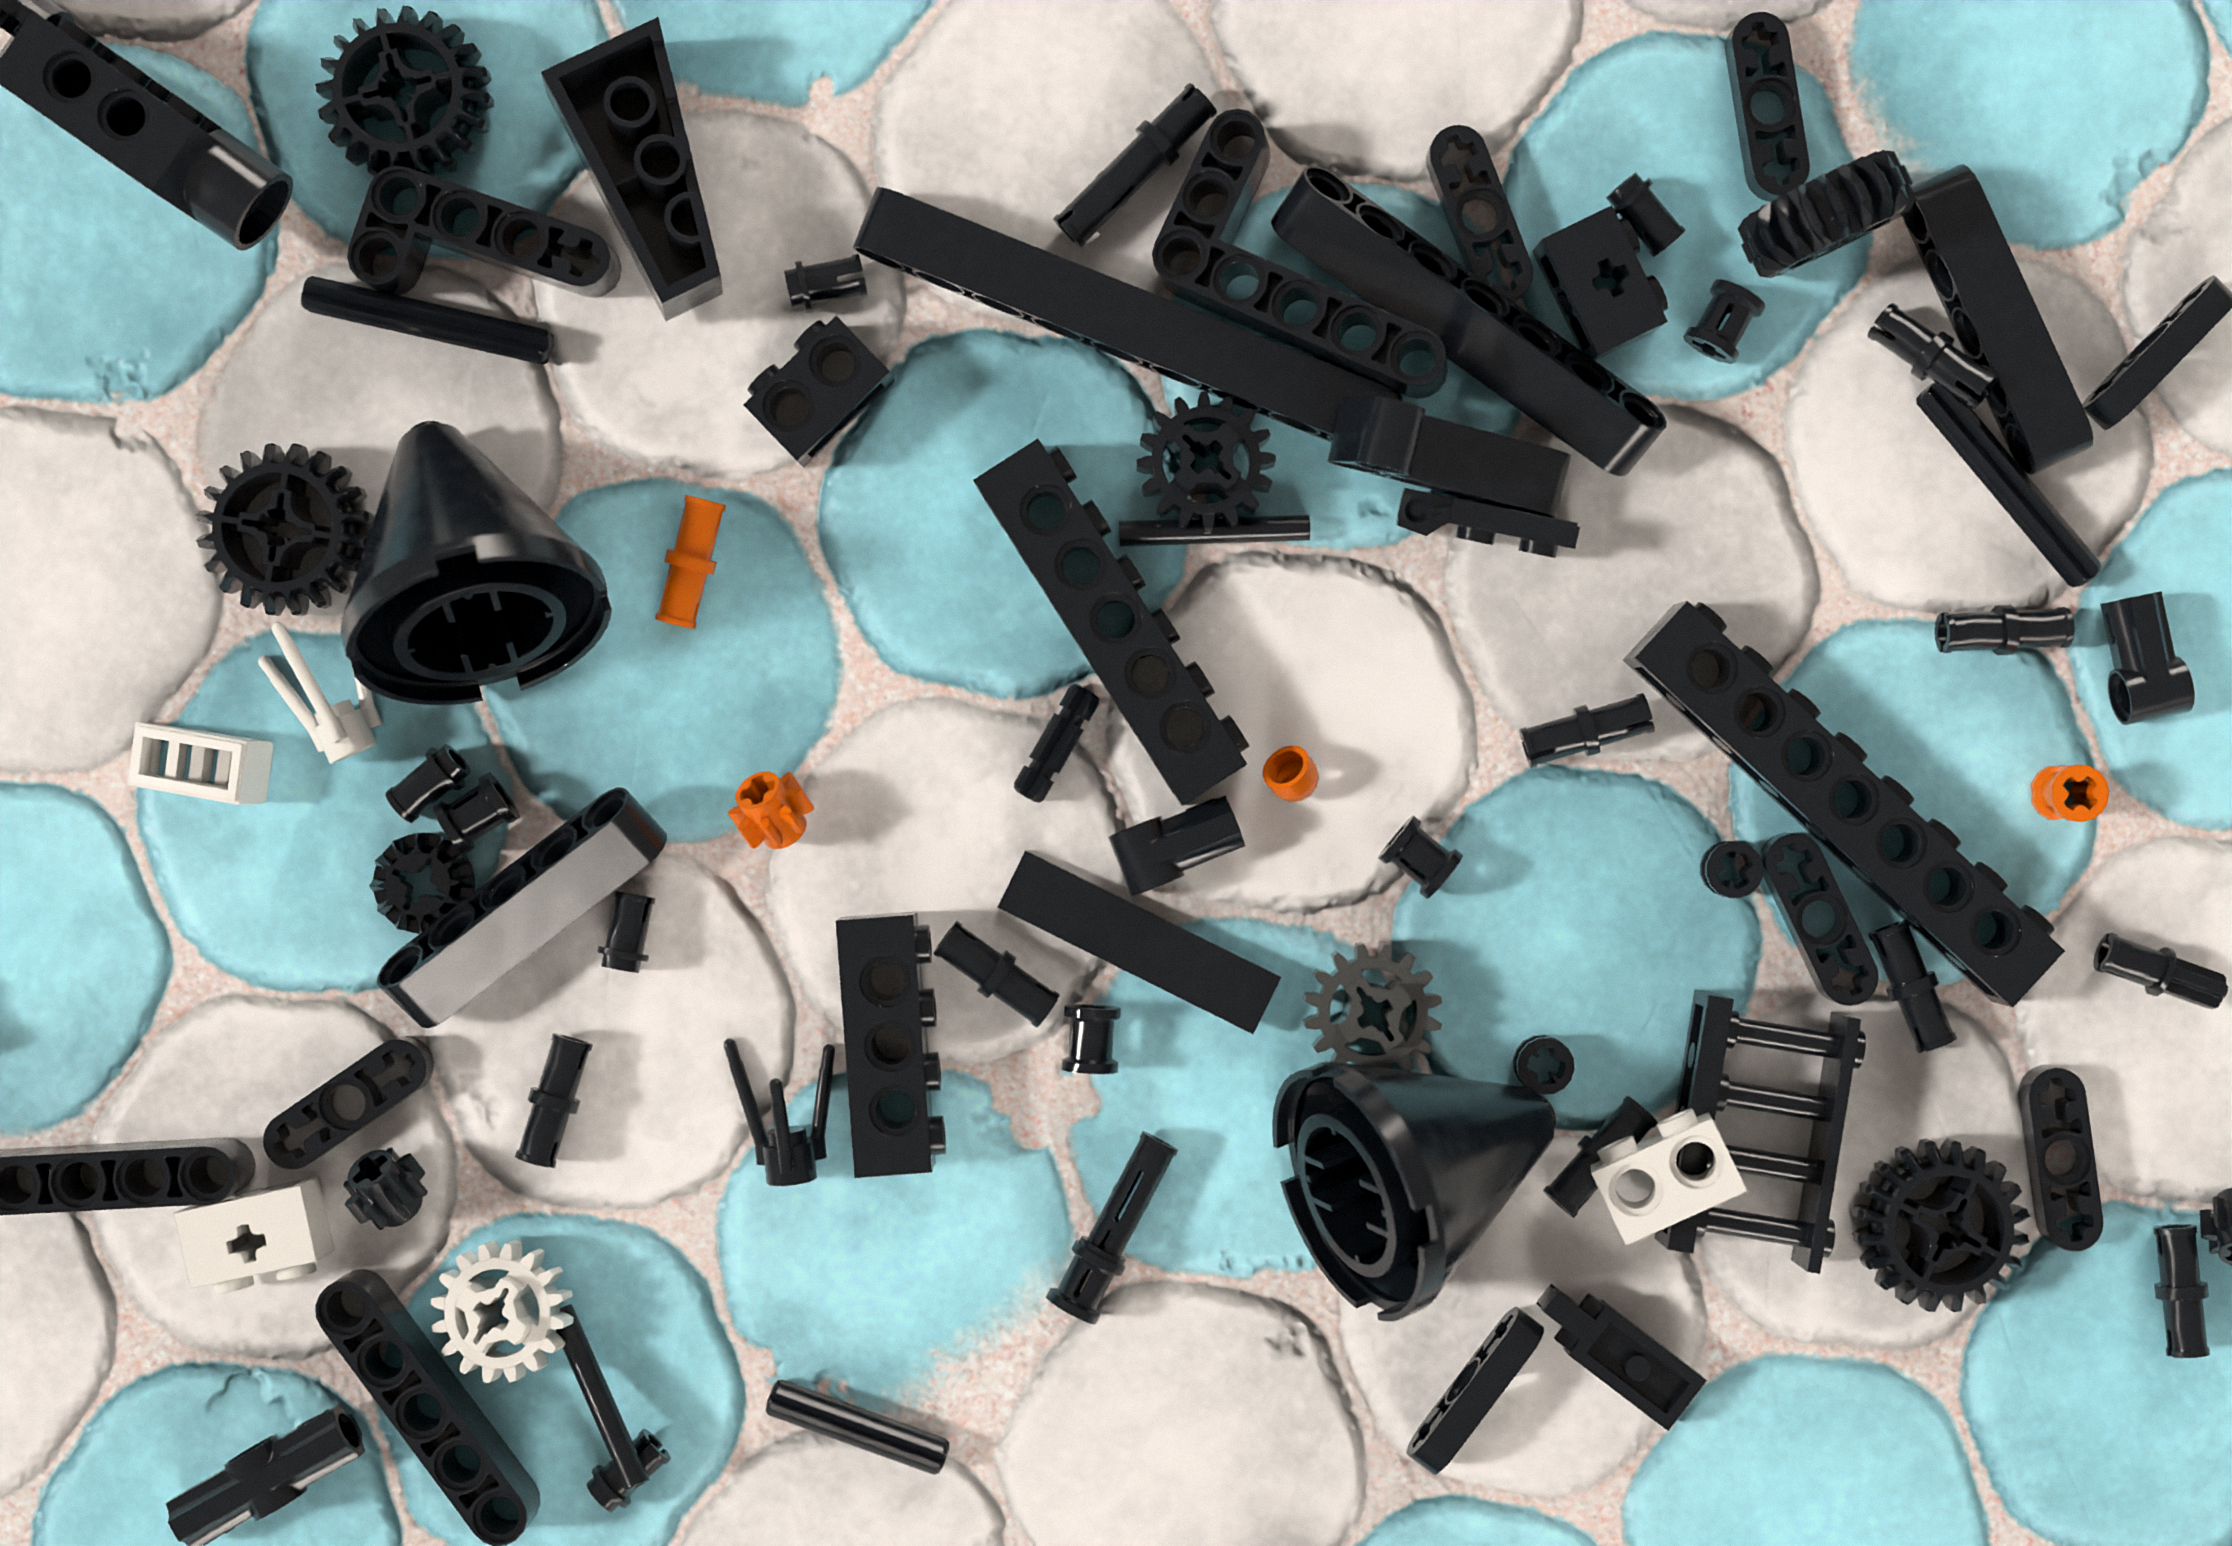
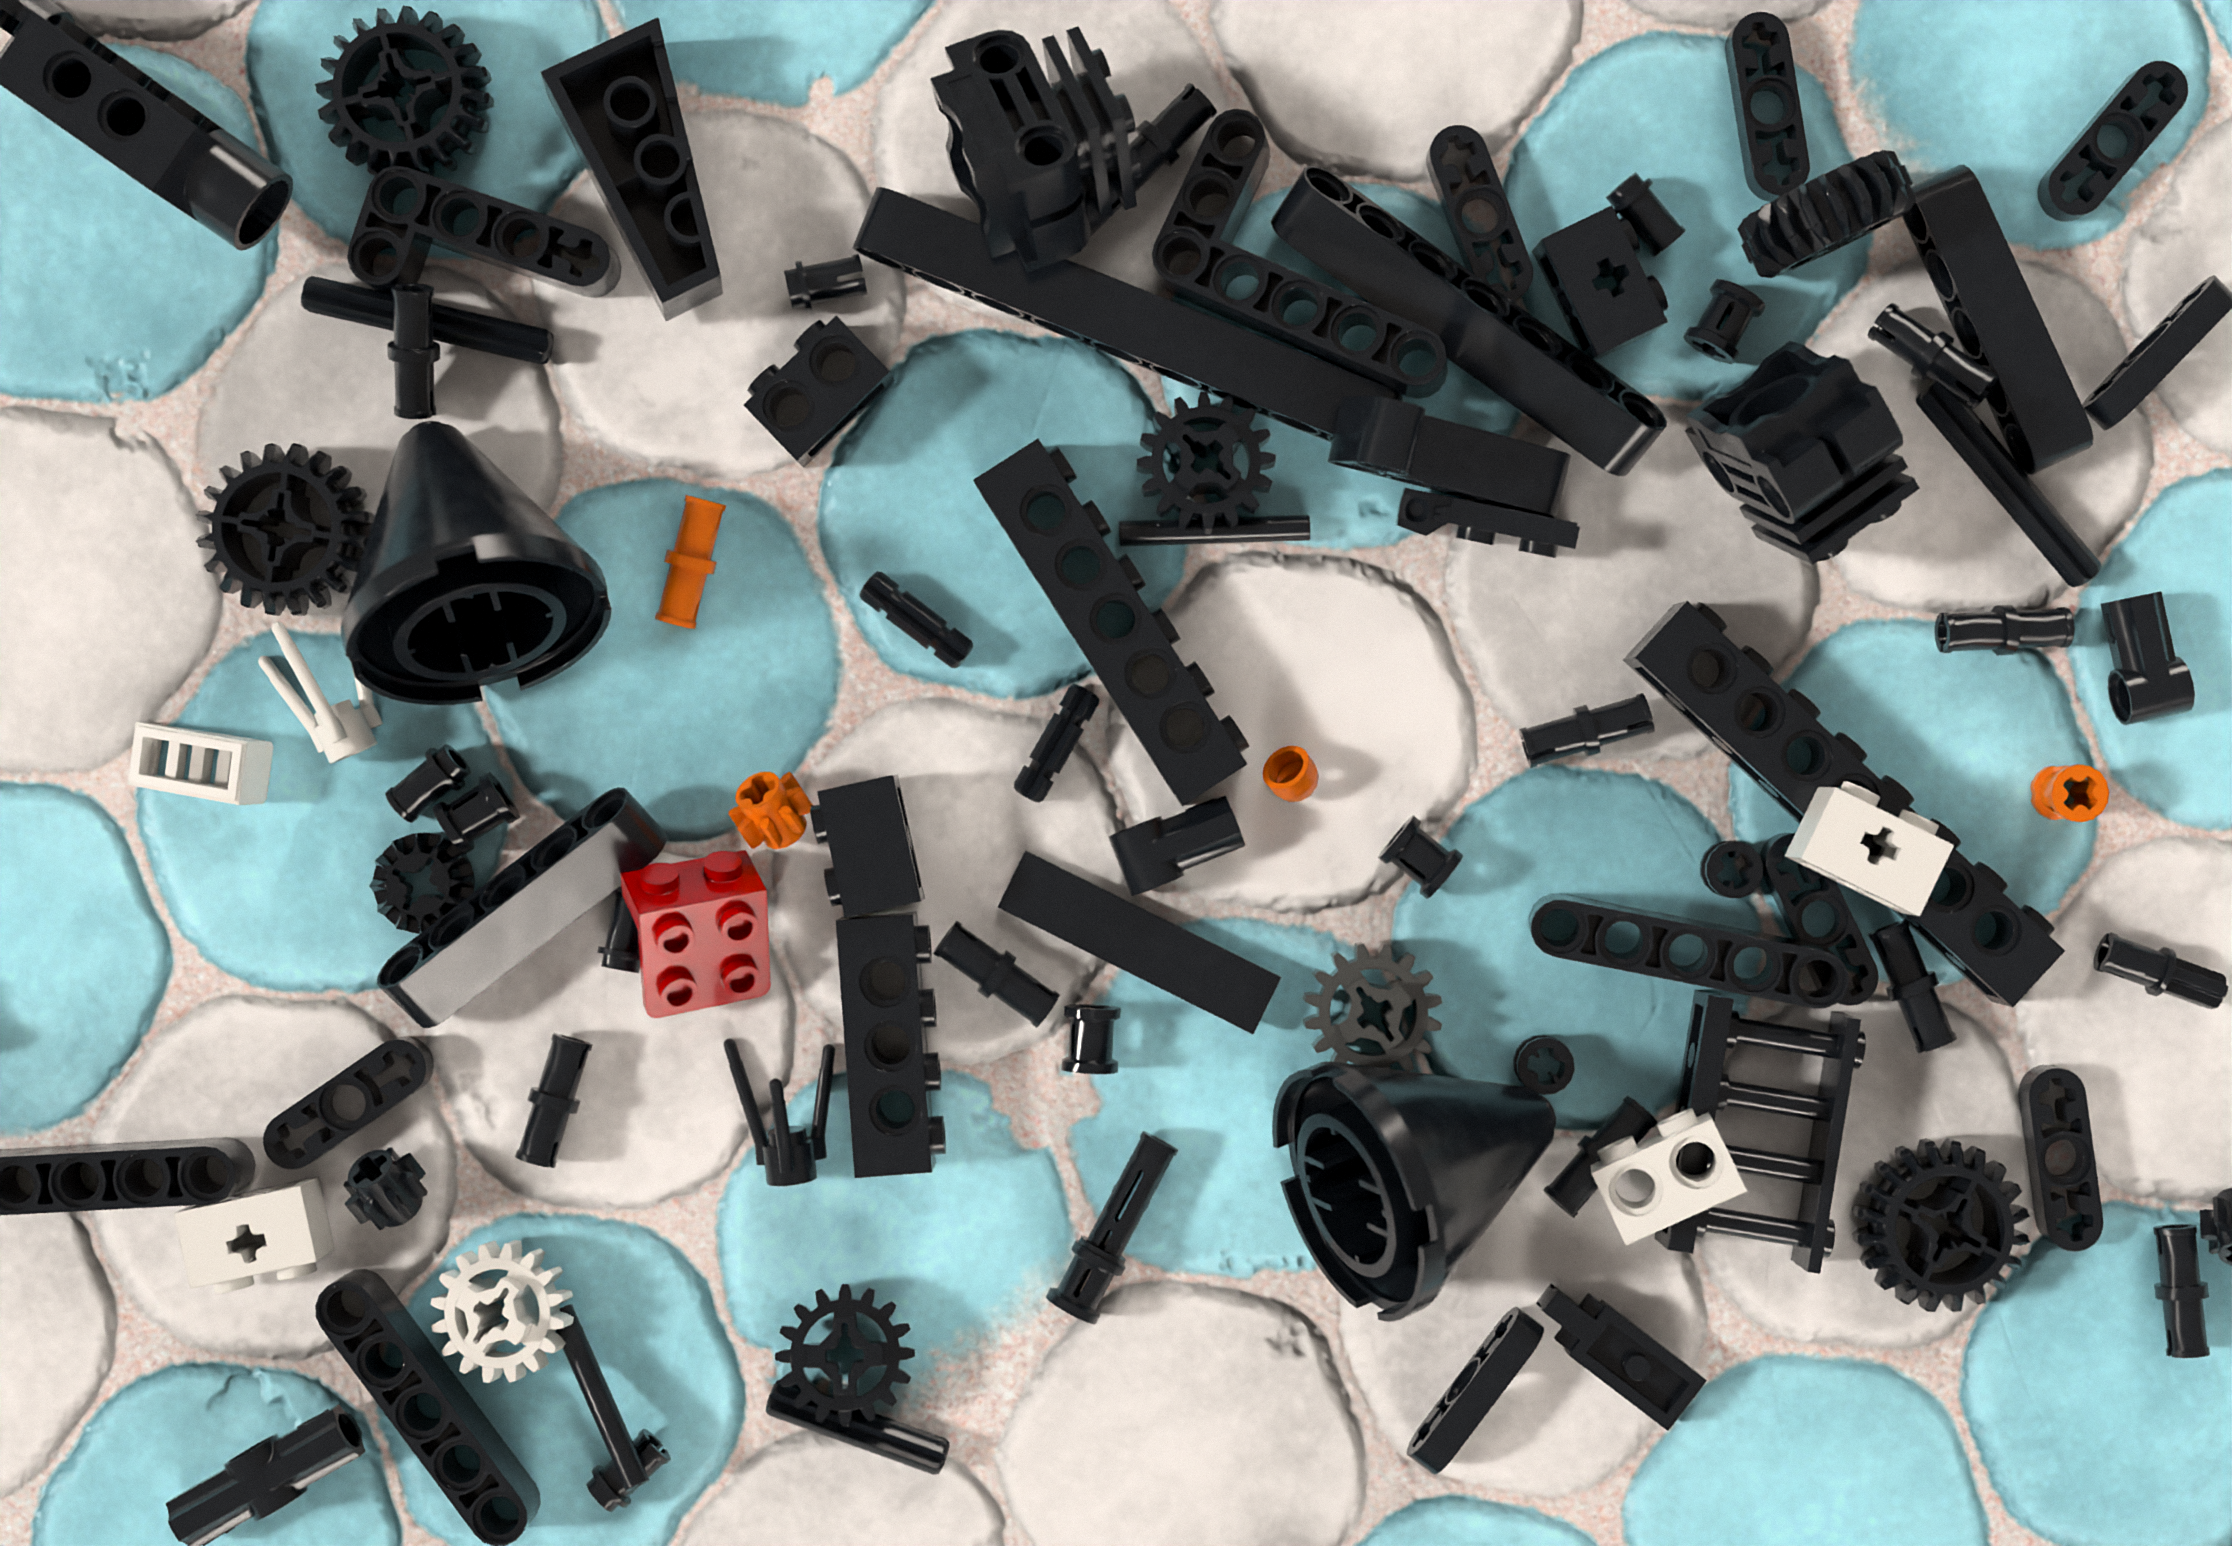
none -> black pin [387,283,440,419]
none -> red bracket [620,850,771,1018]
none -> black gear [775,1284,915,1427]
none -> black brick [810,774,925,918]
none -> black axle [859,571,973,668]
none -> black piece [930,26,1142,273]
none -> black beam [1529,893,1849,1008]
none -> black piece [1685,341,1920,565]
none -> white brick [1785,781,1954,916]
none -> black beam [2037,61,2188,222]

